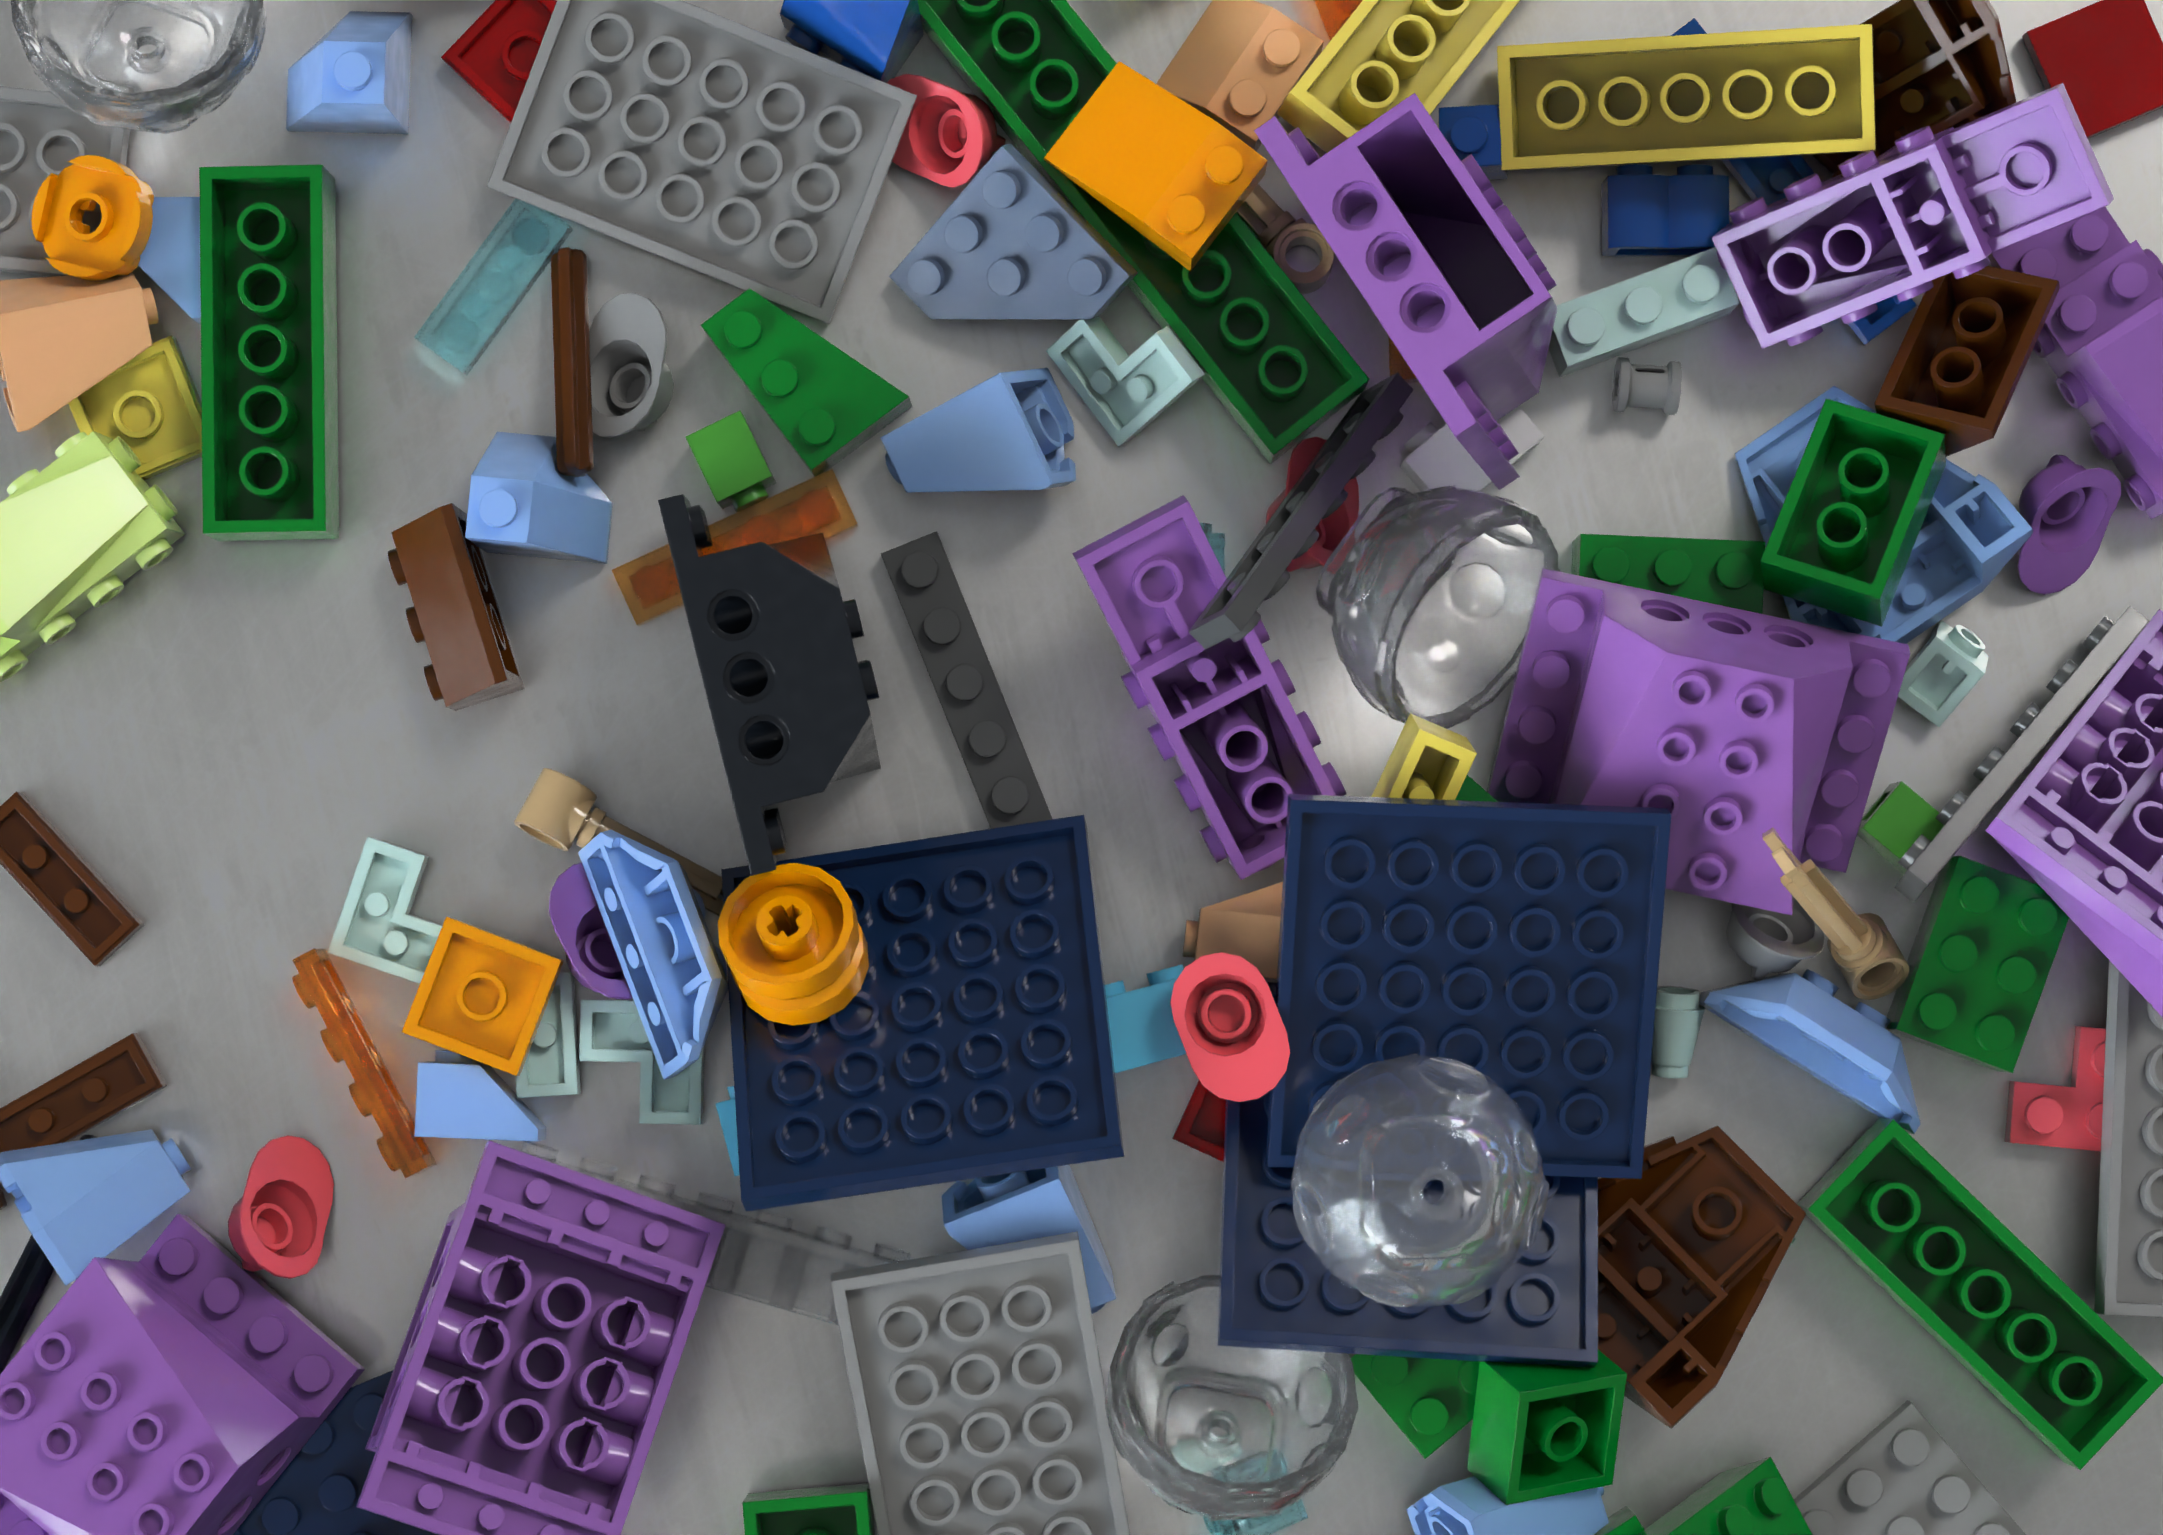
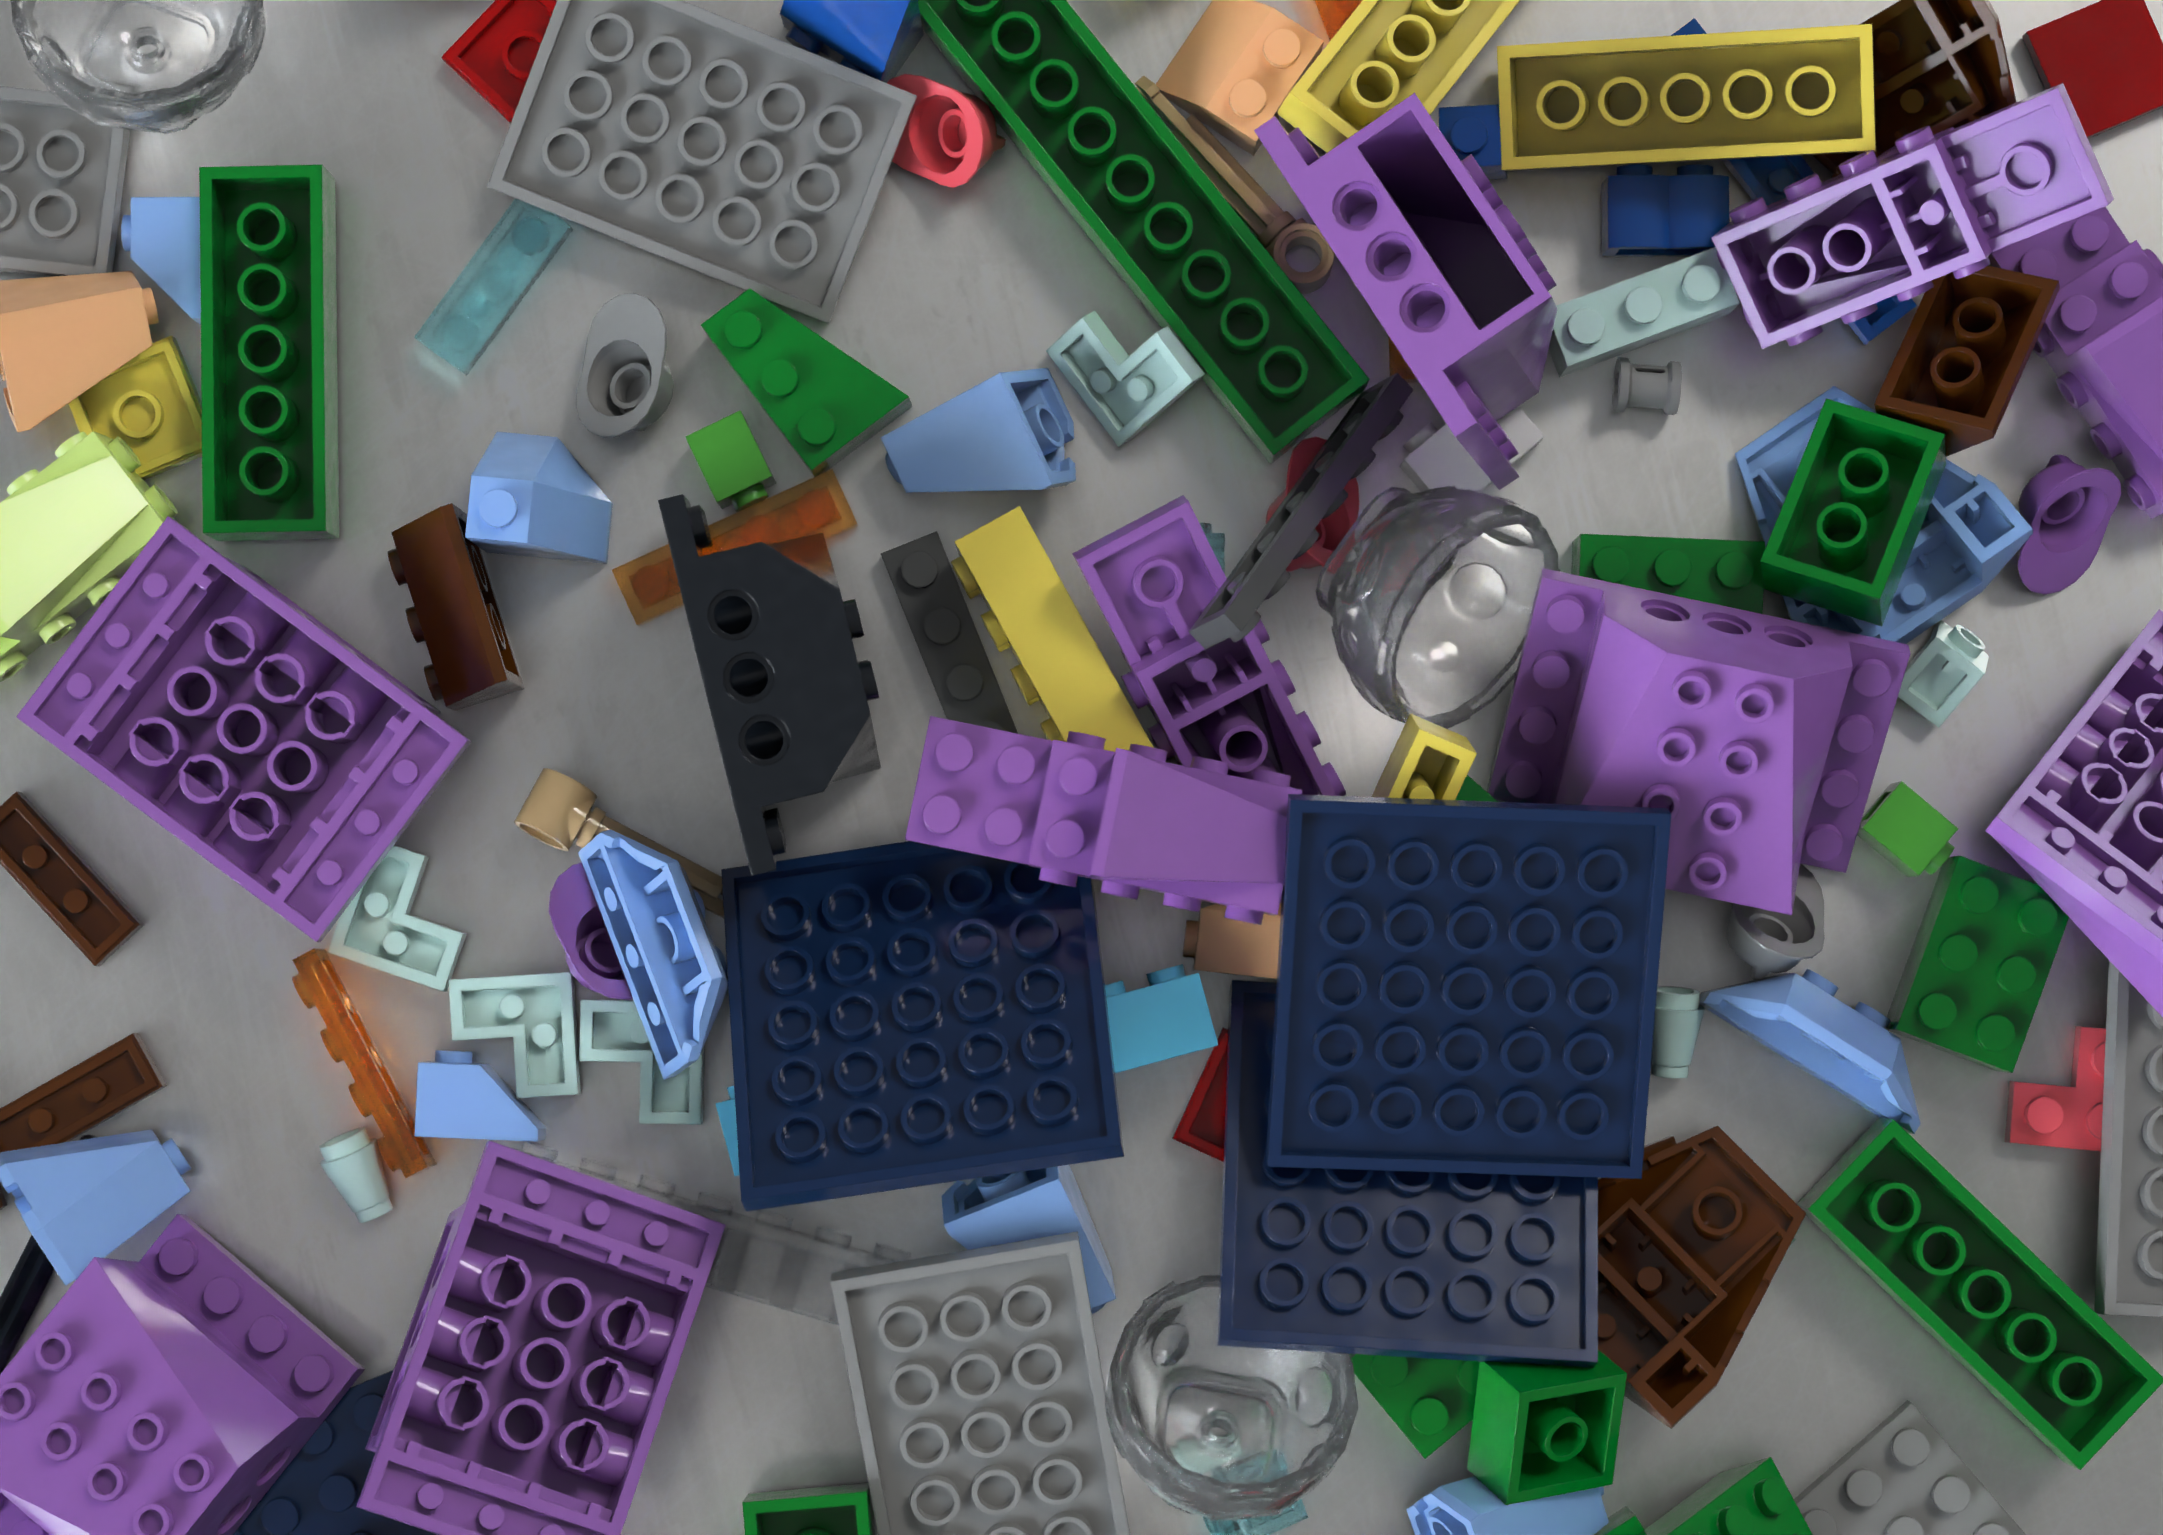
light orange plate [32,155,154,281] -> none
coral piece [228,1135,334,1279] -> none
light blue slope [286,11,412,134] -> none
light orange plate [402,917,564,1076] -> none
reddish brown axle [551,247,594,477] -> none
light orange wheel [718,863,869,1026] -> none
sand blue plate [889,143,1138,319] -> none
light orange slope [1044,61,1268,271] -> none
coral piece [1170,952,1290,1102] -> none
clear rock [1291,1054,1549,1307] -> none
tan piece [1762,827,1909,1000] -> none
plate [1894,606,2149,903] -> none
none -> medium lavender wedge [16,516,472,942]
none -> light aqua cone [319,1127,393,1223]
none -> medium lavender wedge [905,716,1303,925]
none -> light yellow brick [951,506,1154,752]

